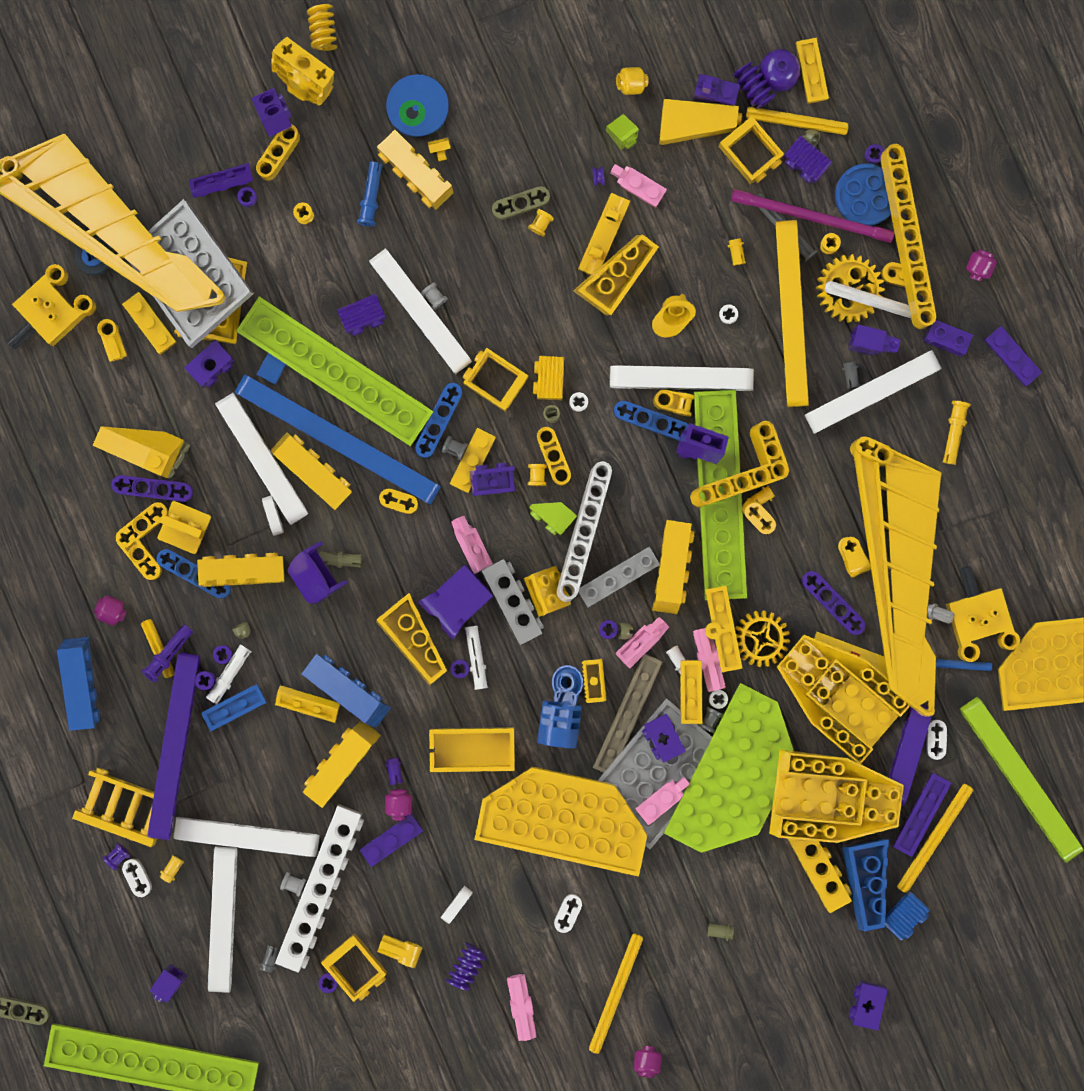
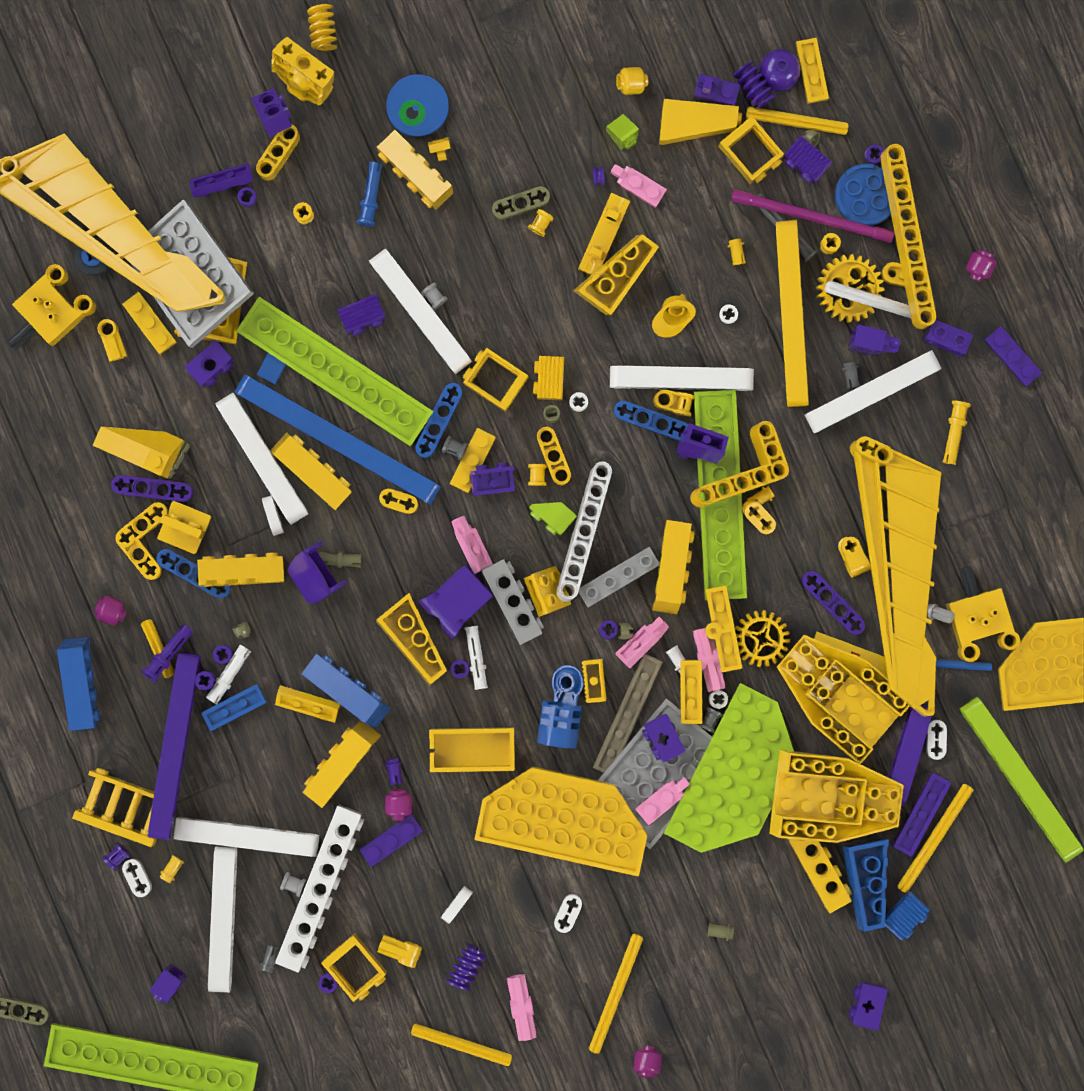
none -> yellow axle [411,1024,512,1066]

